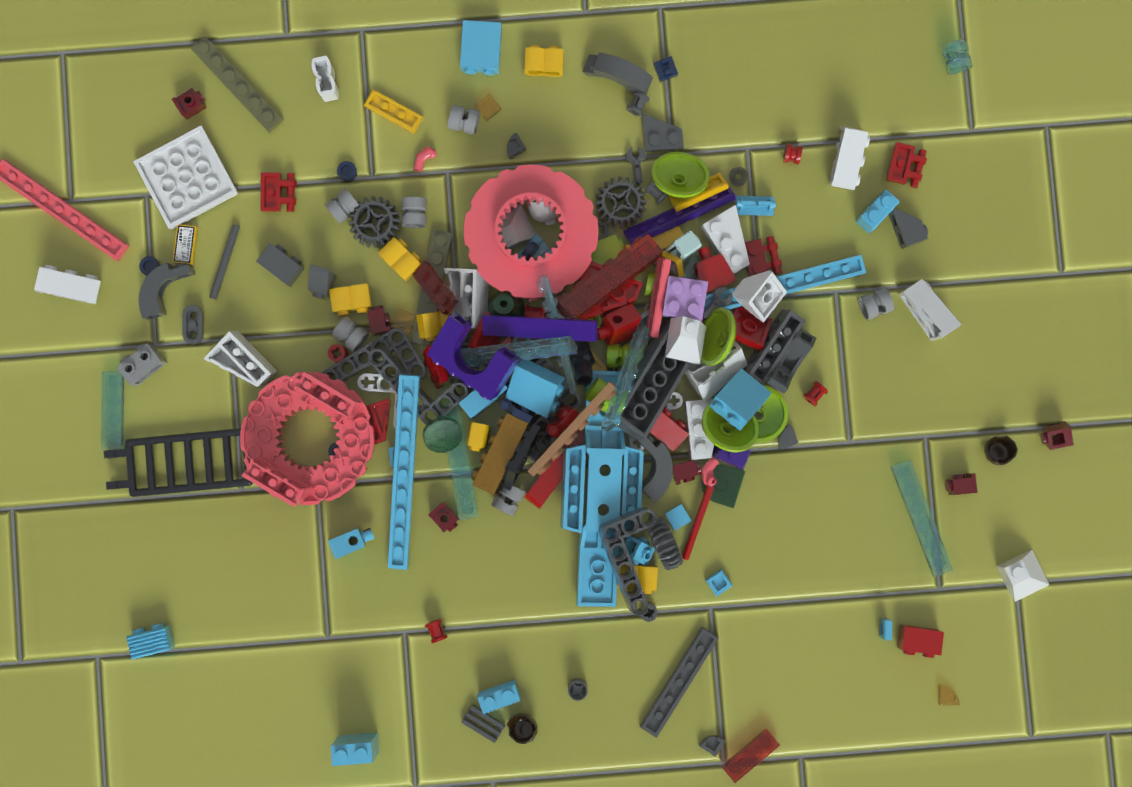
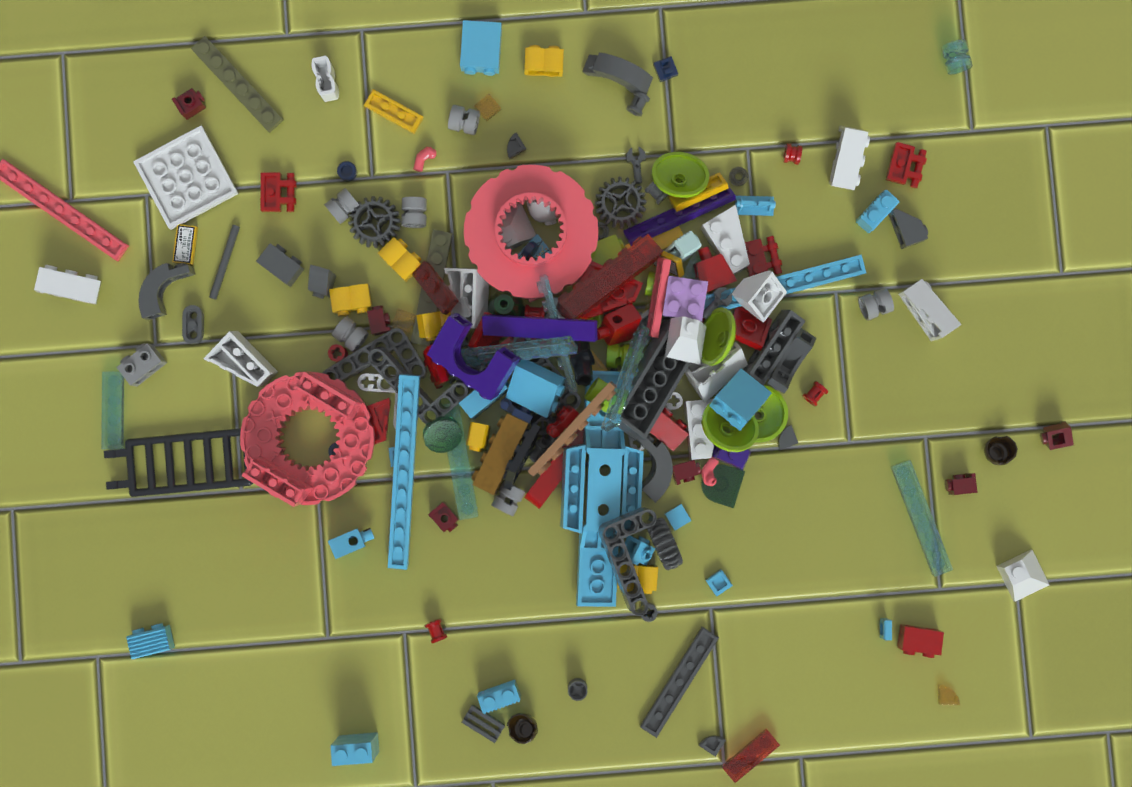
dark blue tile [139,256,160,276] -> none
dark grey wing [642,114,684,153] -> none
red bar [682,485,714,560] -> none

